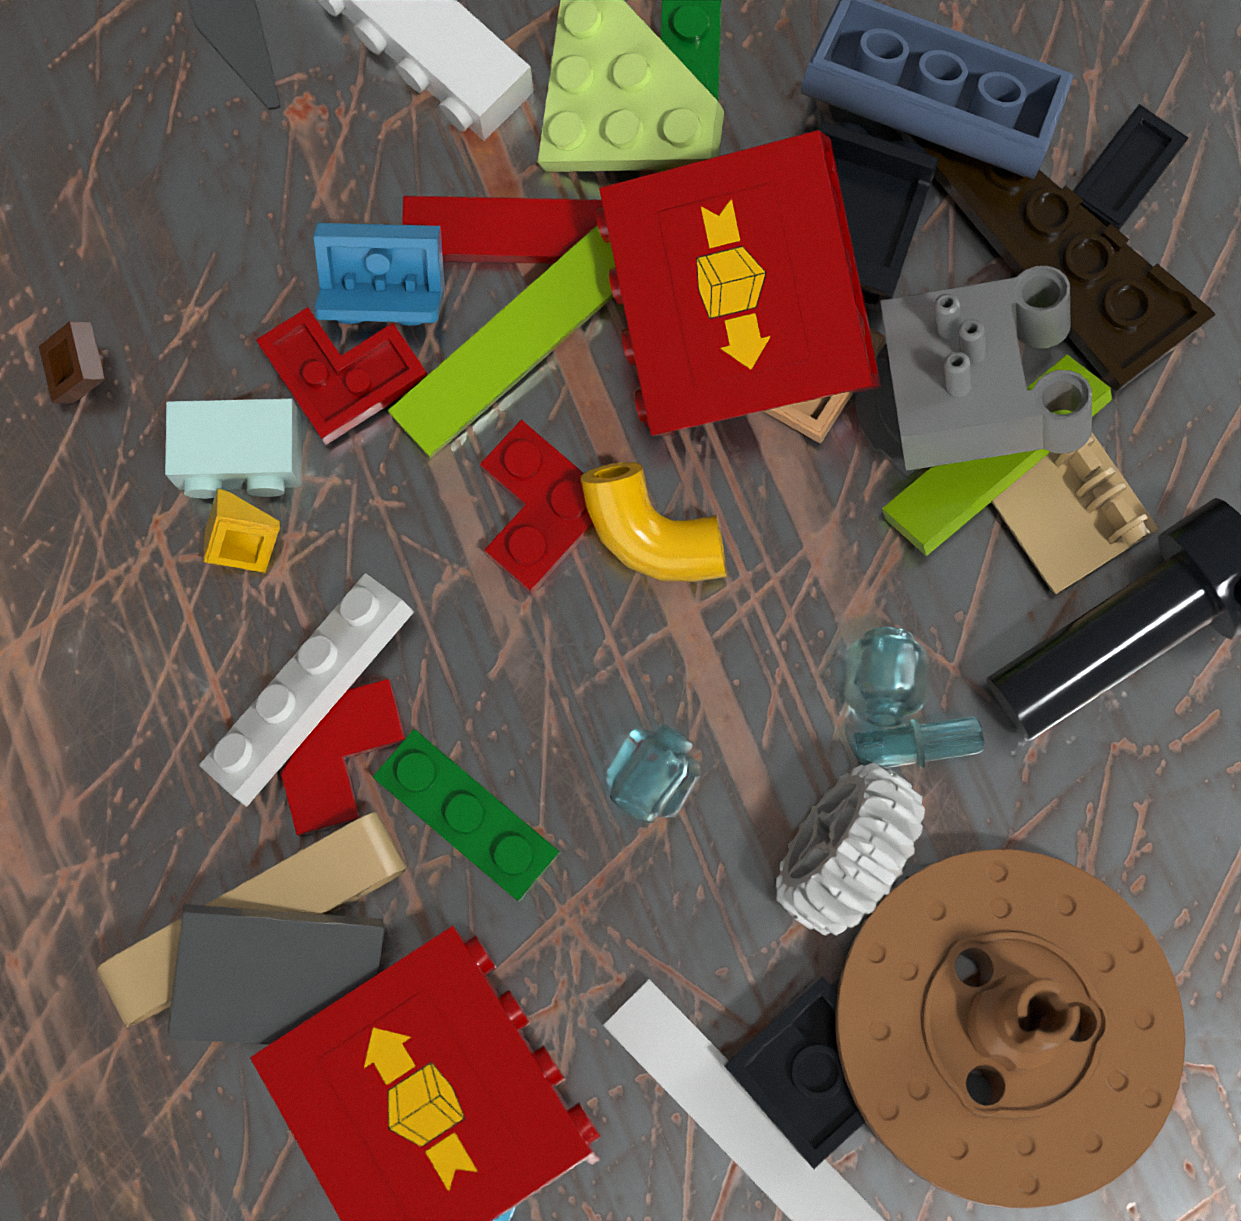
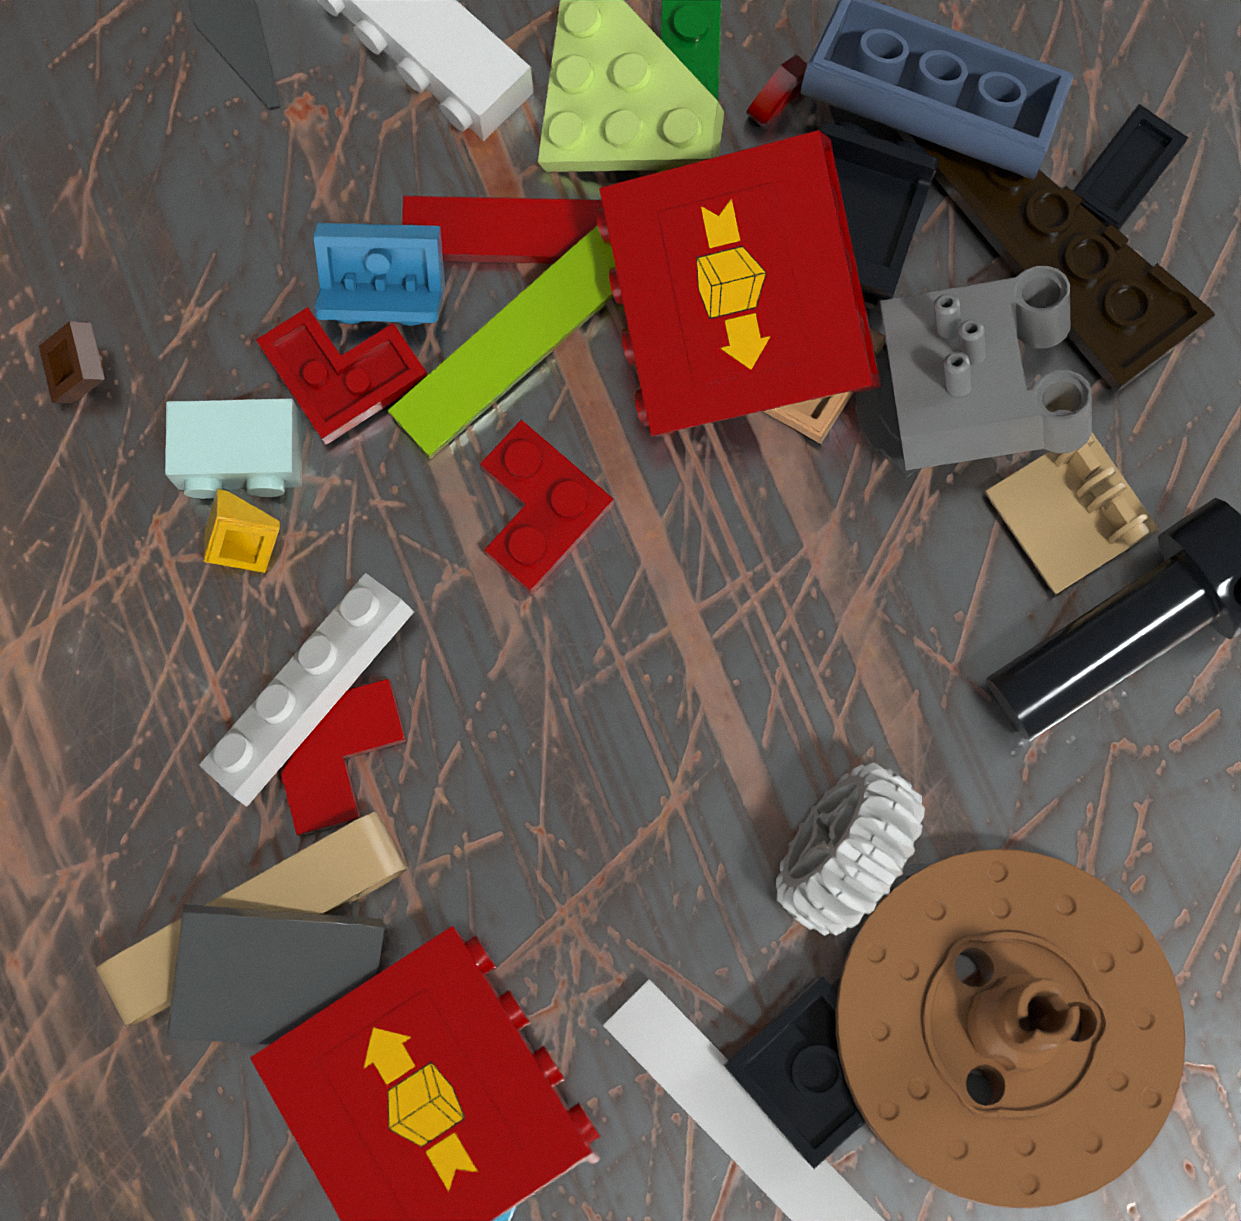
green plate [372,729,561,902] -> none
yellow cylinder [580,462,727,582] -> none
clear light blue head [606,723,701,824] -> none
clear light blue head [844,627,929,727] -> none
clear light blue axle [853,716,984,770] -> none
lime tile [882,354,1112,556] -> none
none -> red tile [746,54,808,127]

